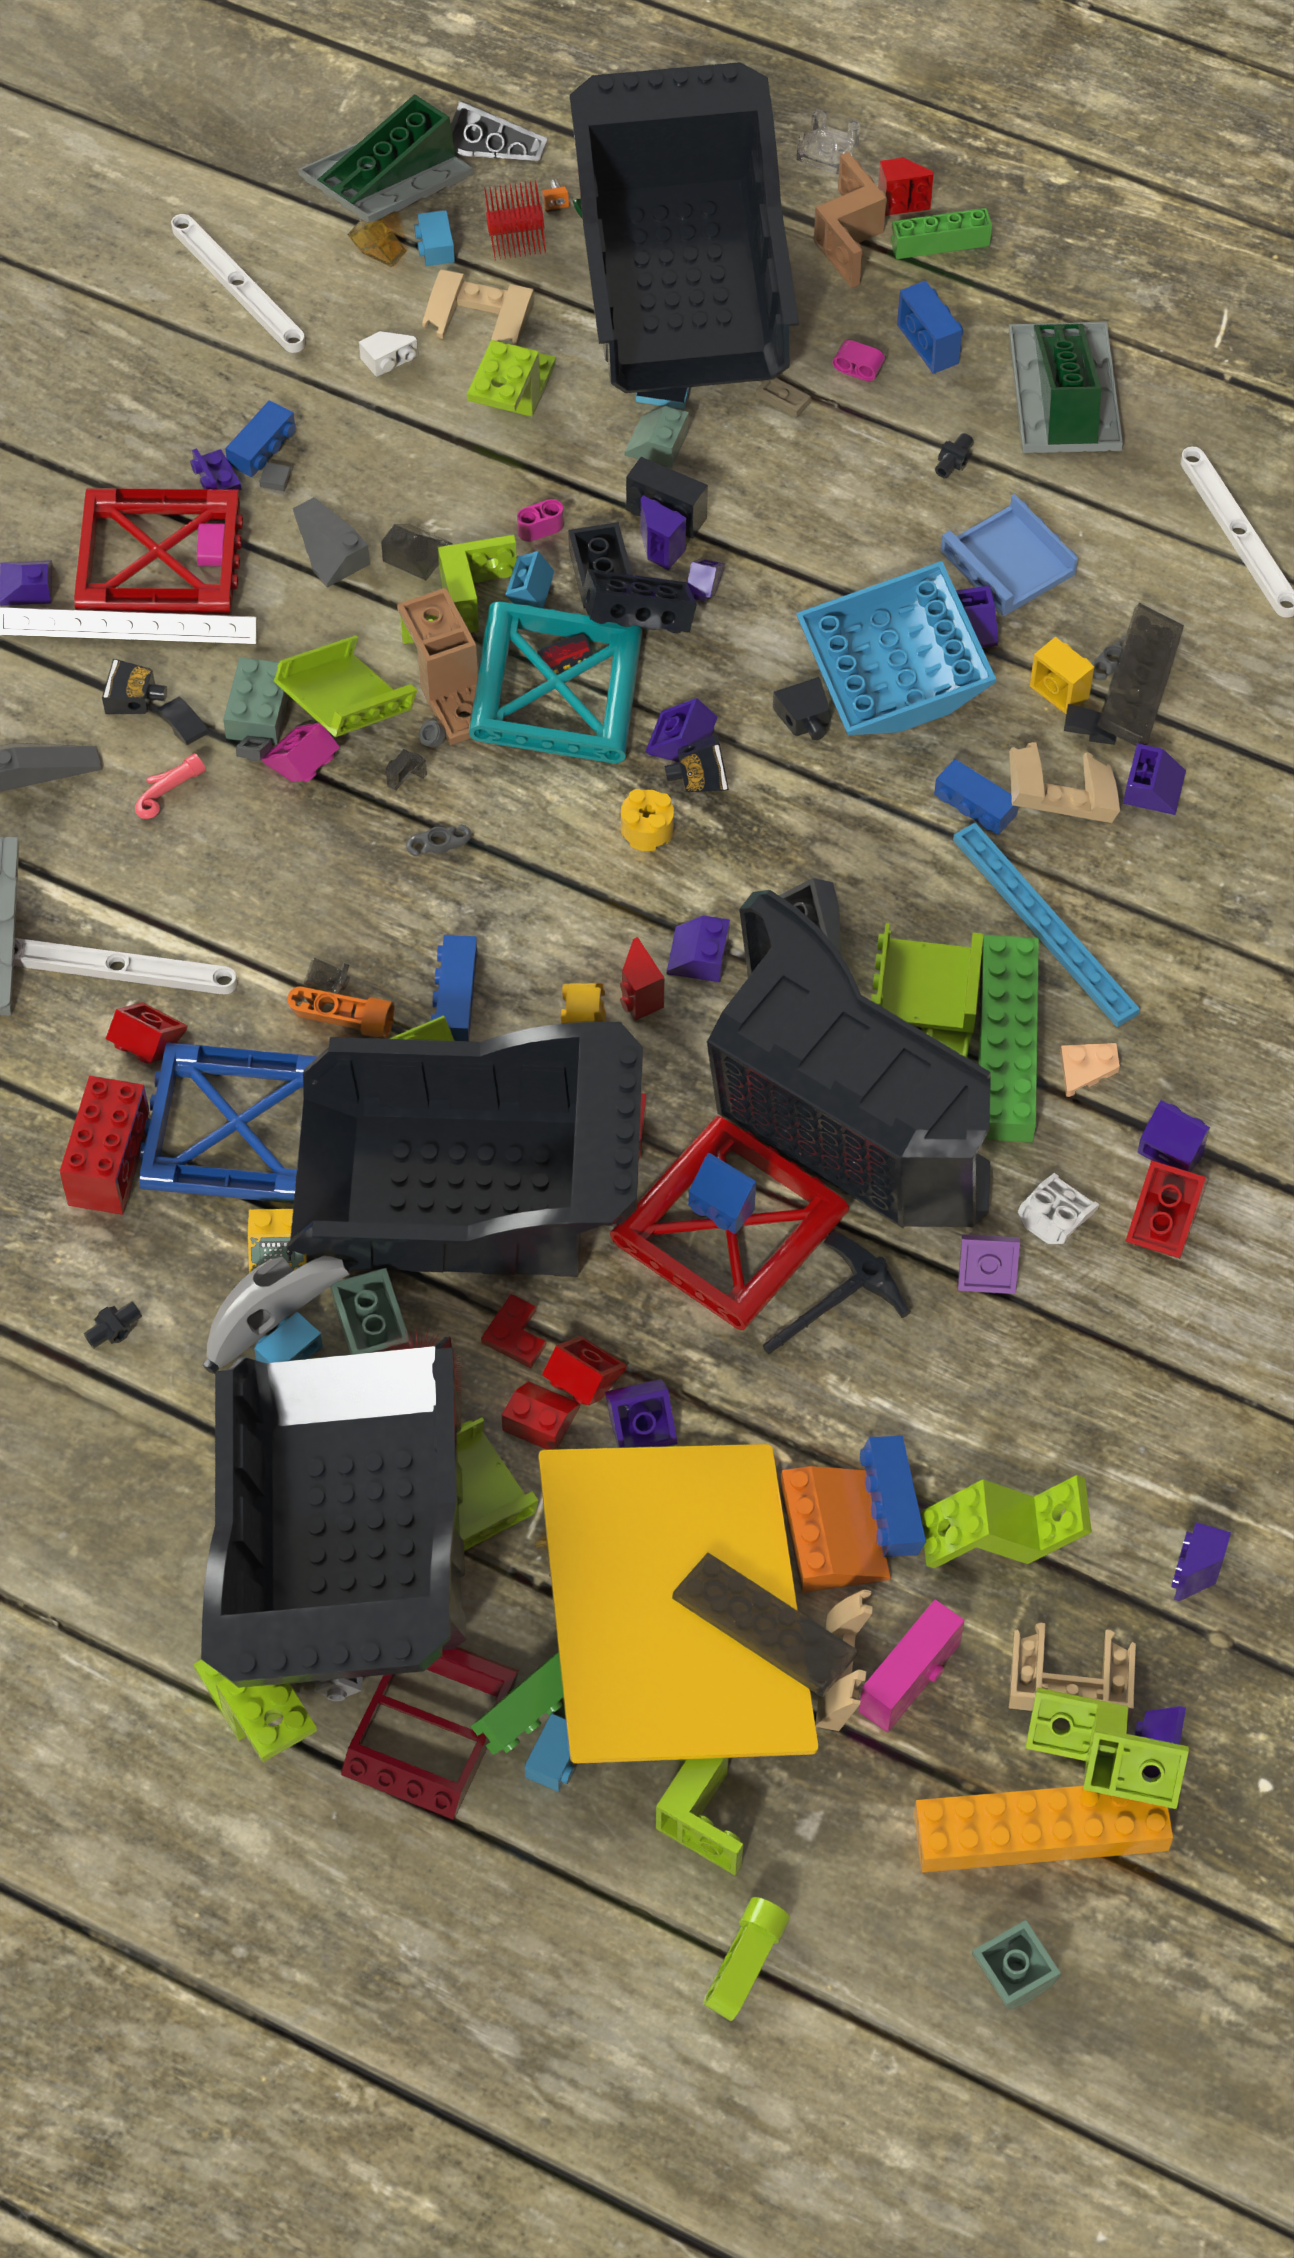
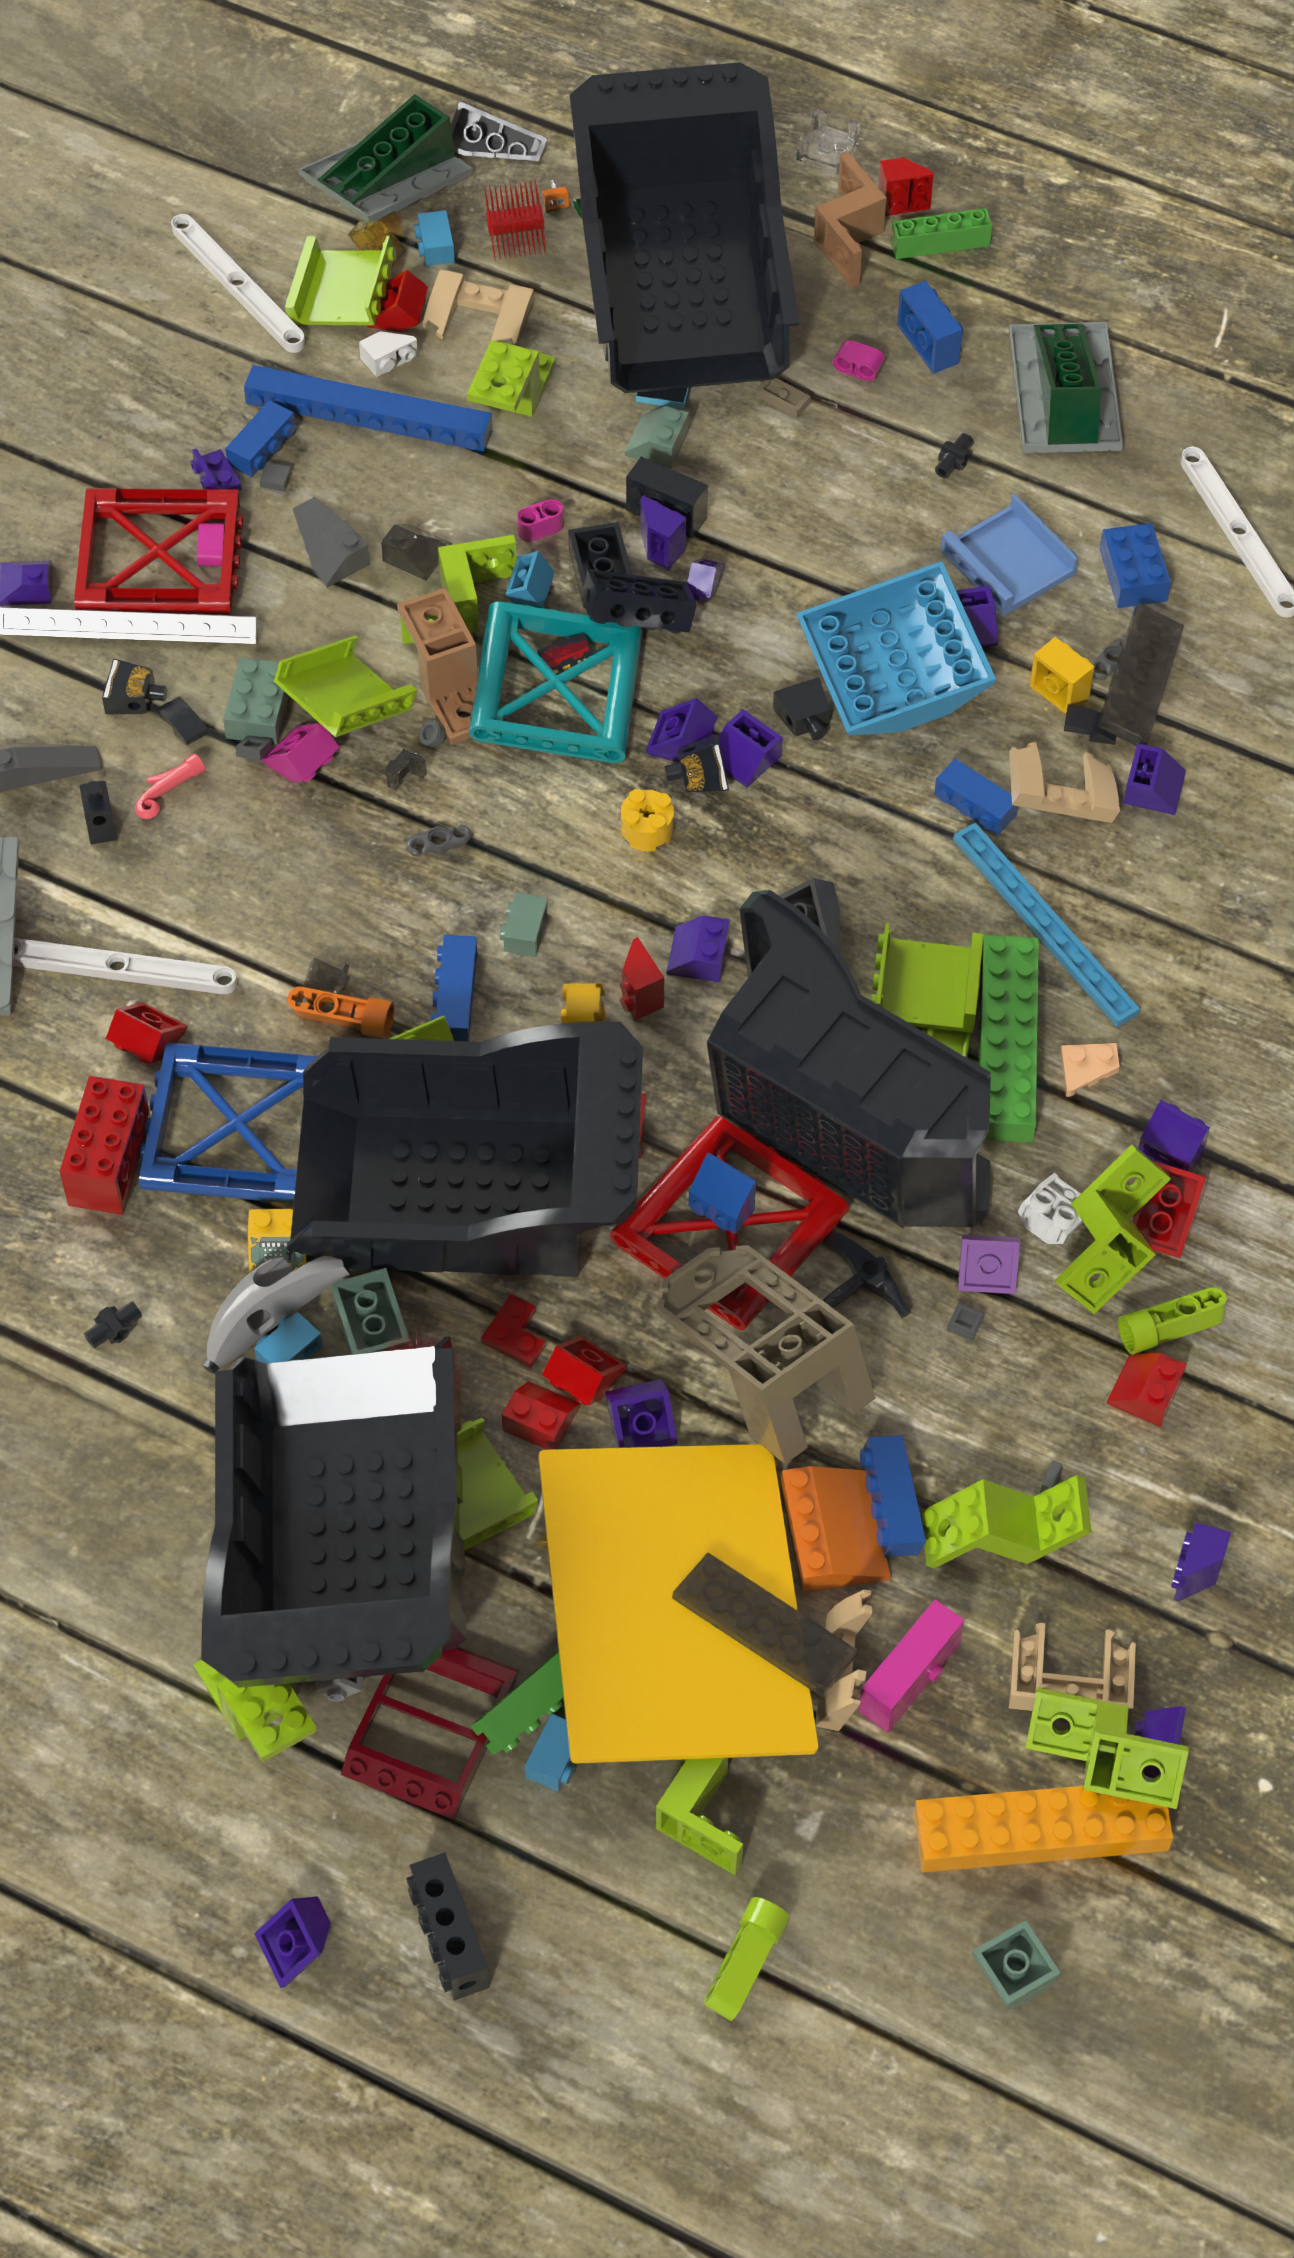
none -> black torso [79,780,117,845]
none -> blue brick [244,365,492,452]
none -> dark purple slope [254,1896,331,1988]
none -> lime panel [285,236,397,325]
none -> red slope [366,270,428,332]
none -> black brick [406,1852,490,2001]
none -> sand green brick [500,892,548,957]
none -> dark tan bracket [658,1245,876,1464]
none -> dark purple slope [718,709,783,788]
none -> dark grey tile [947,1303,985,1341]
none -> dark grey tile [1040,1461,1063,1493]
none -> lime bracket [1055,1144,1171,1314]
none -> blue brick [1099,523,1171,608]
none -> red slope [1106,1353,1187,1427]
none -> lime beam [1118,1287,1227,1355]

